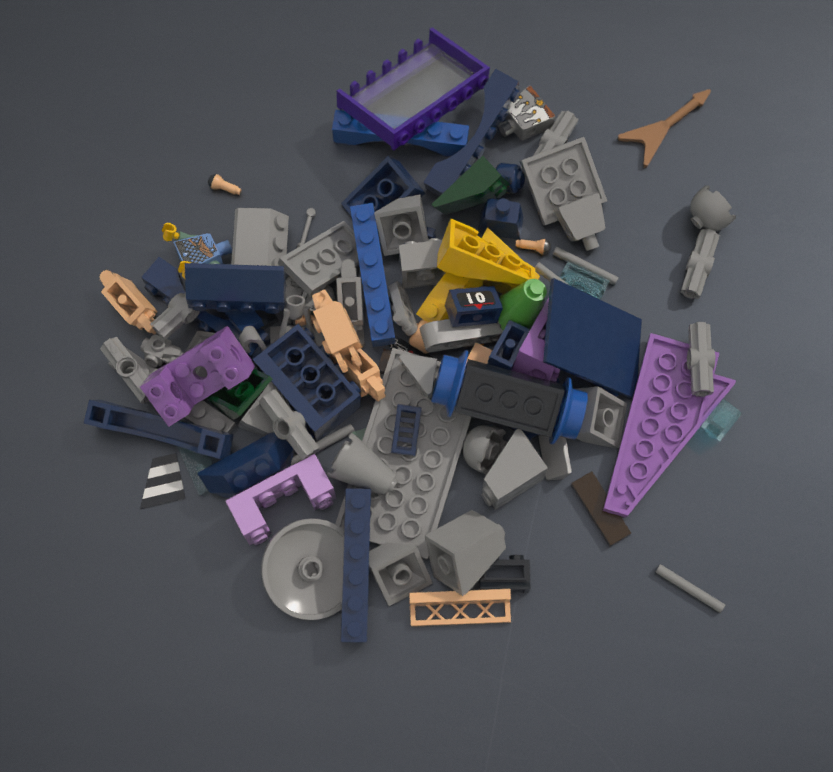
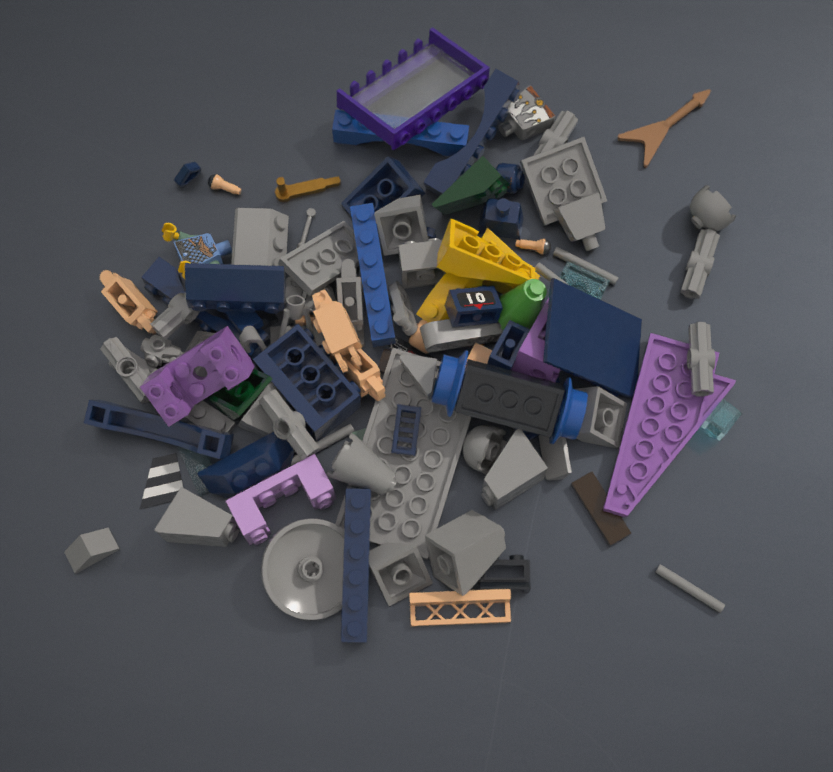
none -> light grey slope [64,528,120,574]
none -> light grey slope [154,487,239,547]
none -> dark blue tile [174,162,201,187]
none -> pearl gold piece [275,176,341,202]

